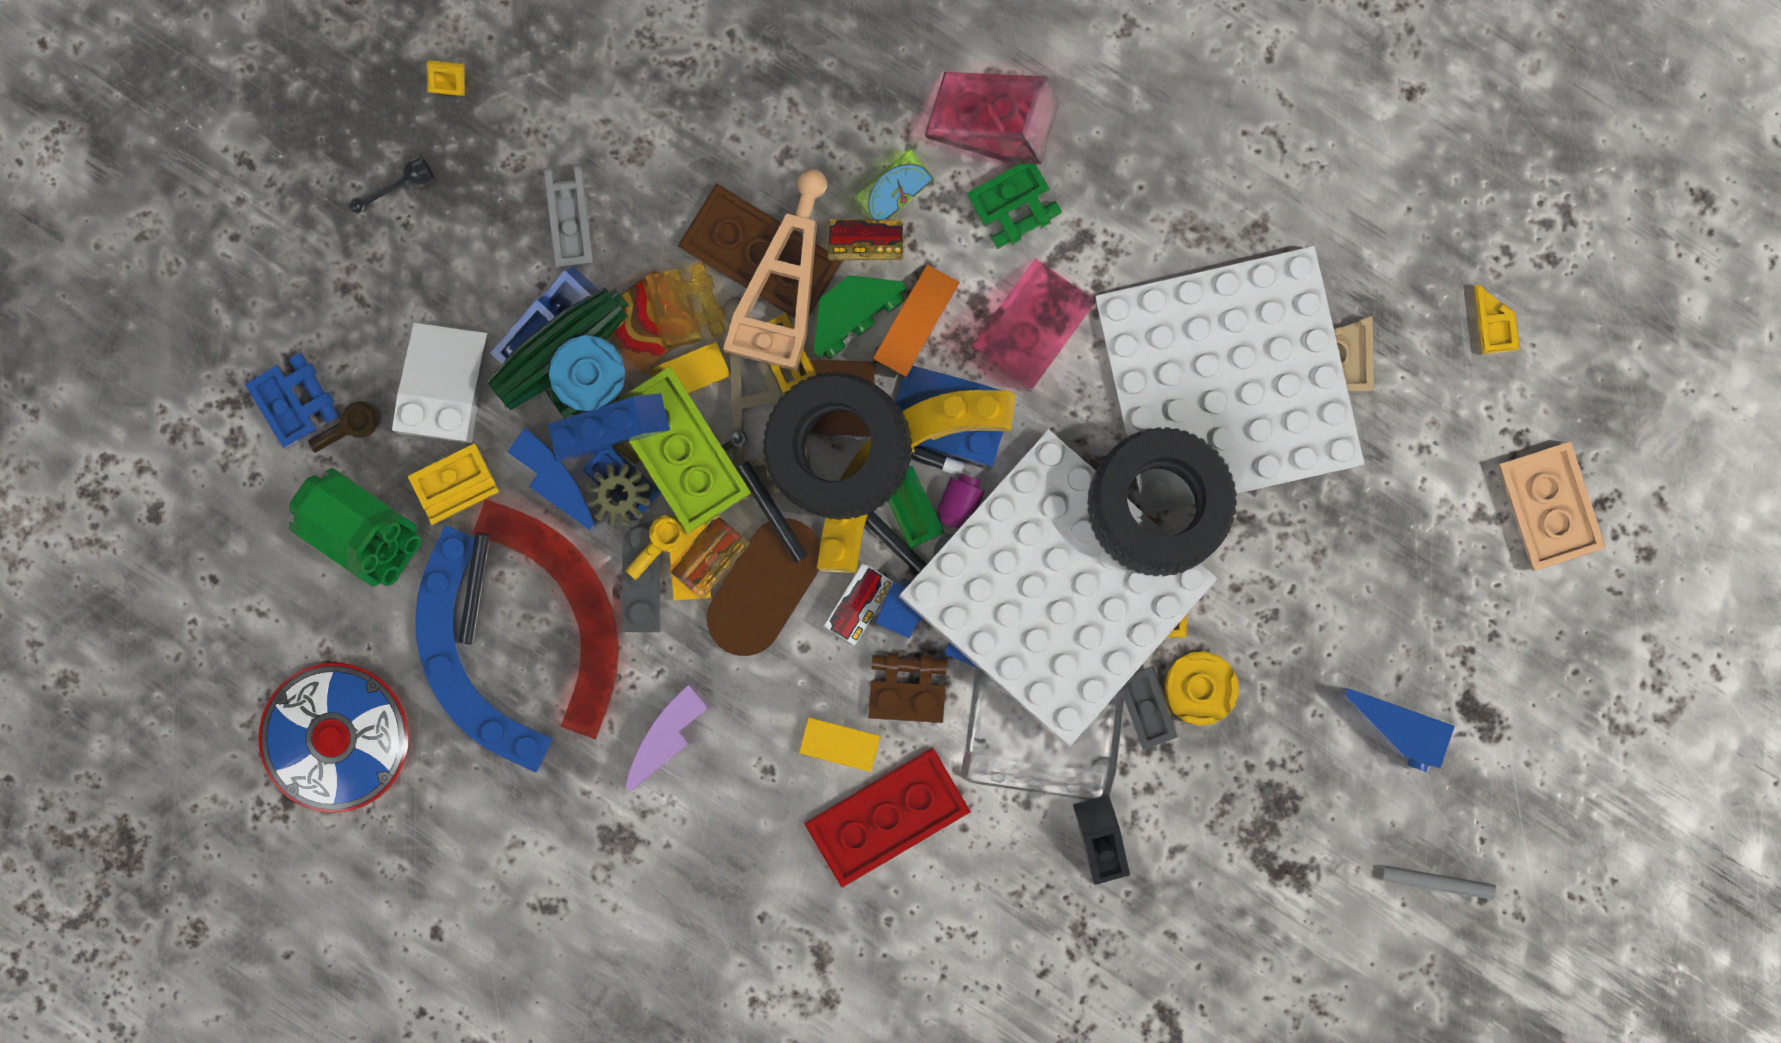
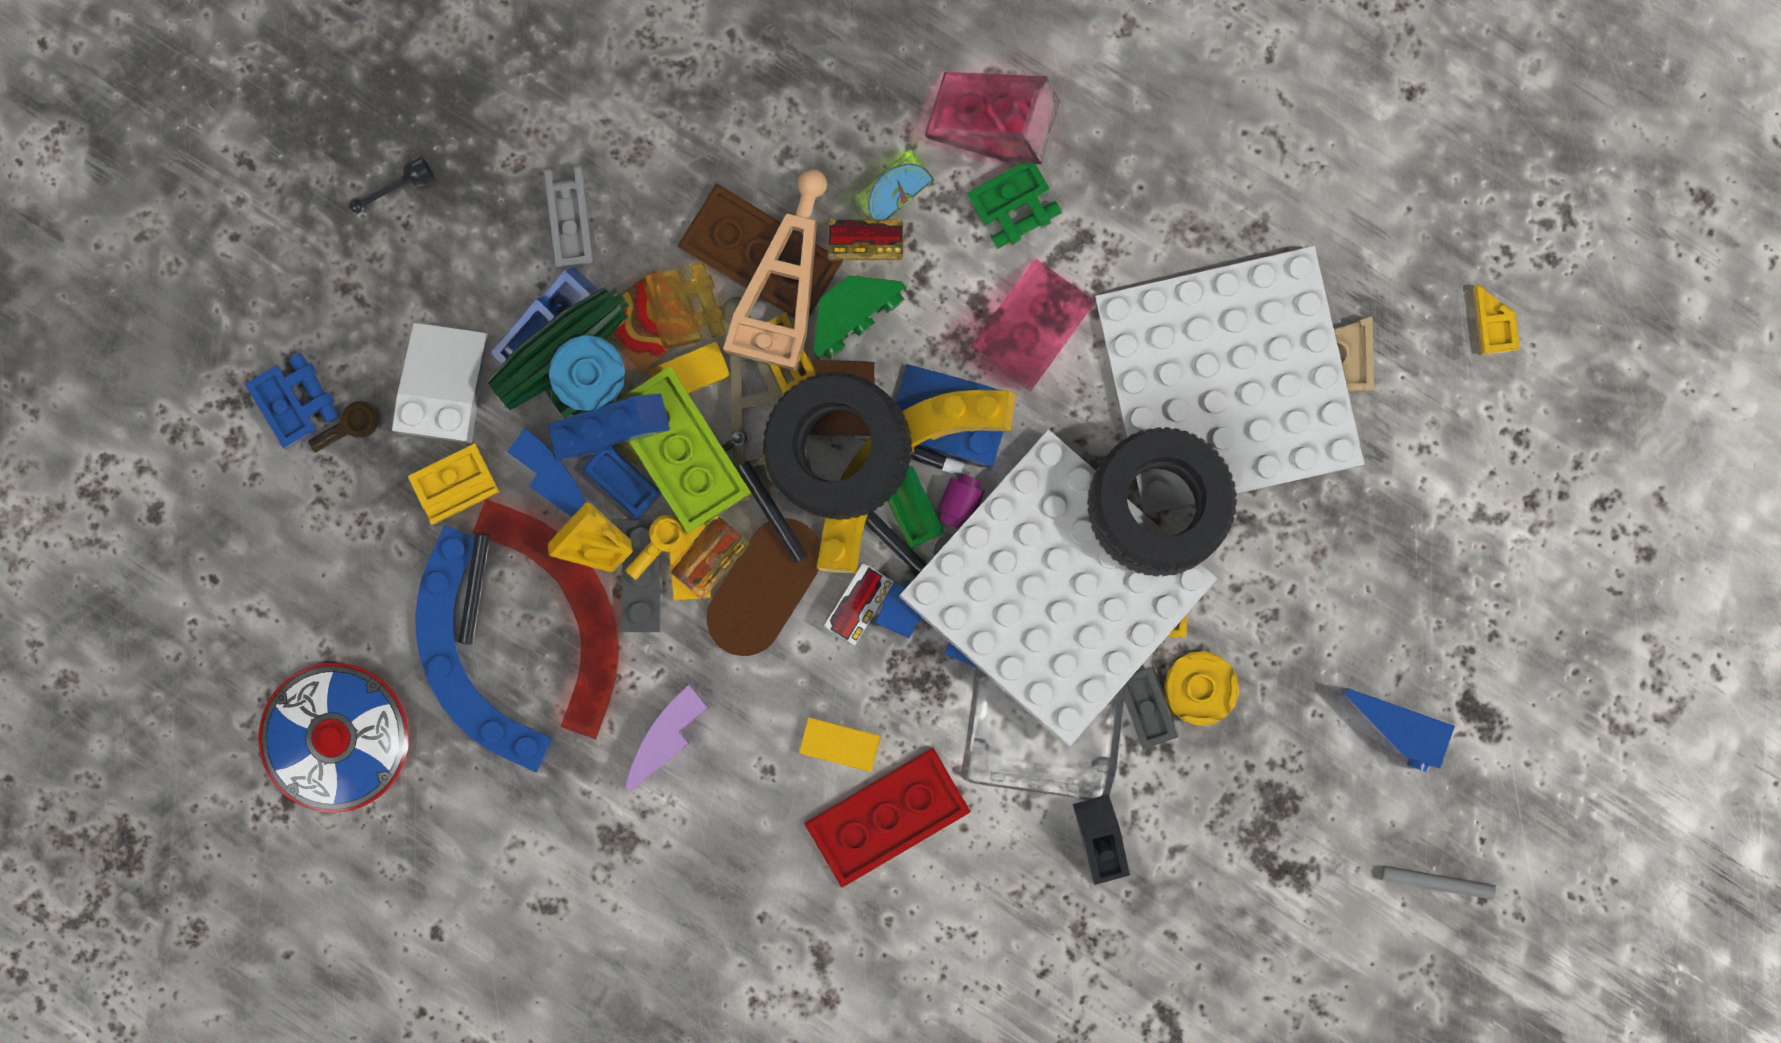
green brick [289,468,421,587] -> none
yellow slope [427,60,465,96] -> none
olive gear [587,464,650,527] -> none
reddish brown plate [868,652,947,723] -> none
orange slope [873,264,960,379] -> none
light nougat plate [1497,441,1606,571] -> none
none -> yellow wing [548,502,633,573]

